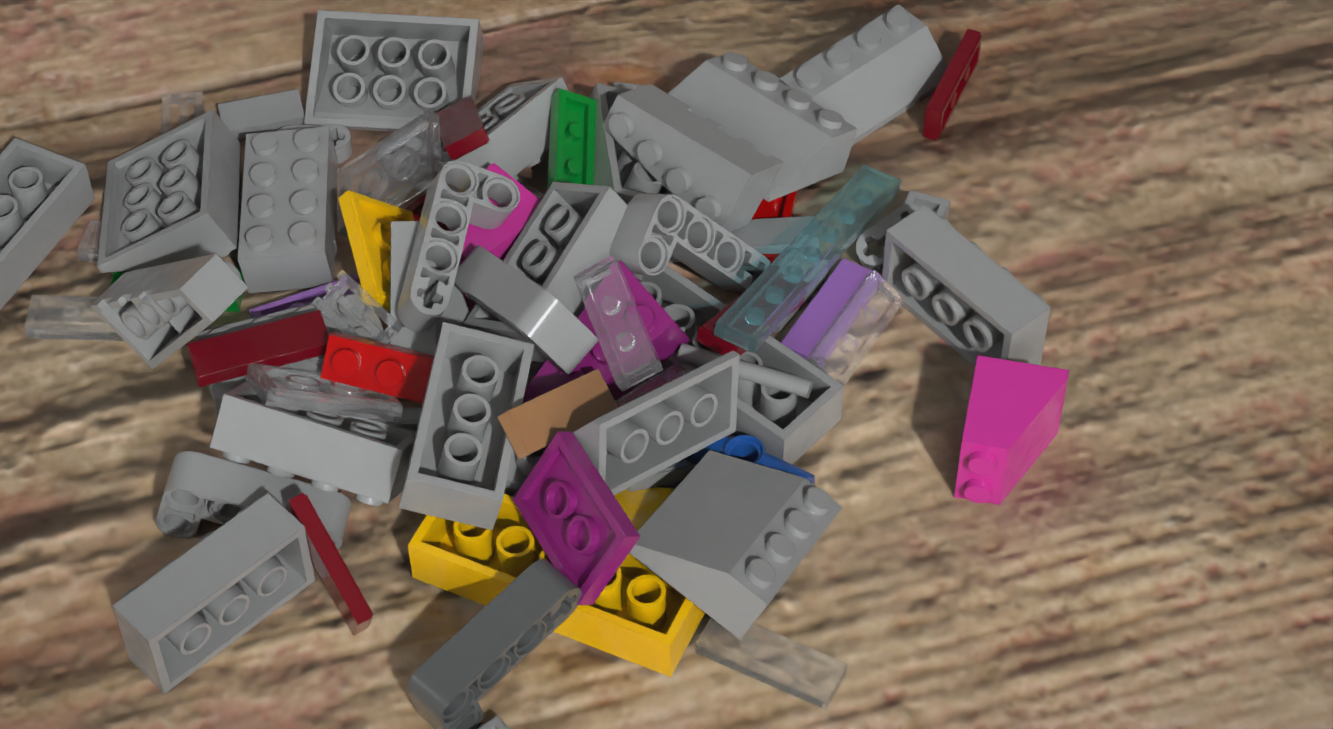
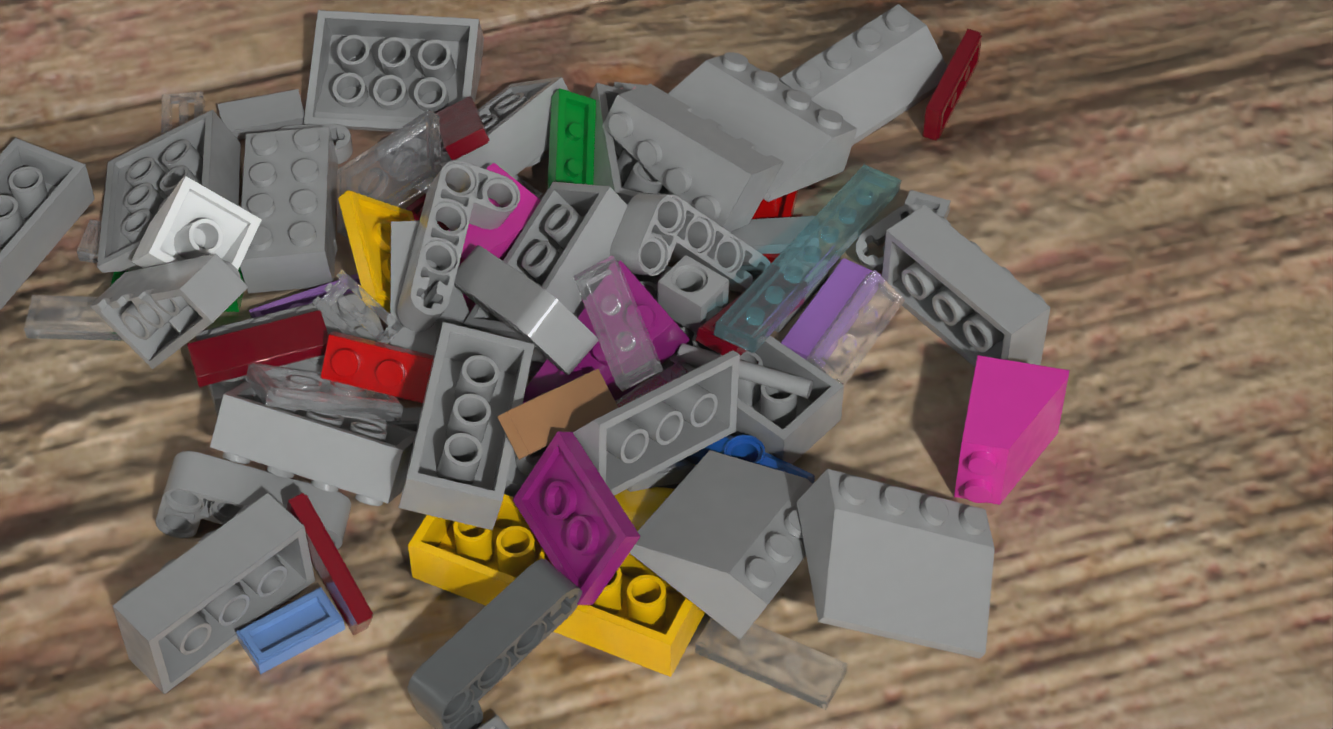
none -> white slope [131,176,262,270]
none -> medium blue tile [236,587,345,674]
none -> light grey brick [657,255,729,334]
none -> light grey slope [797,469,995,658]

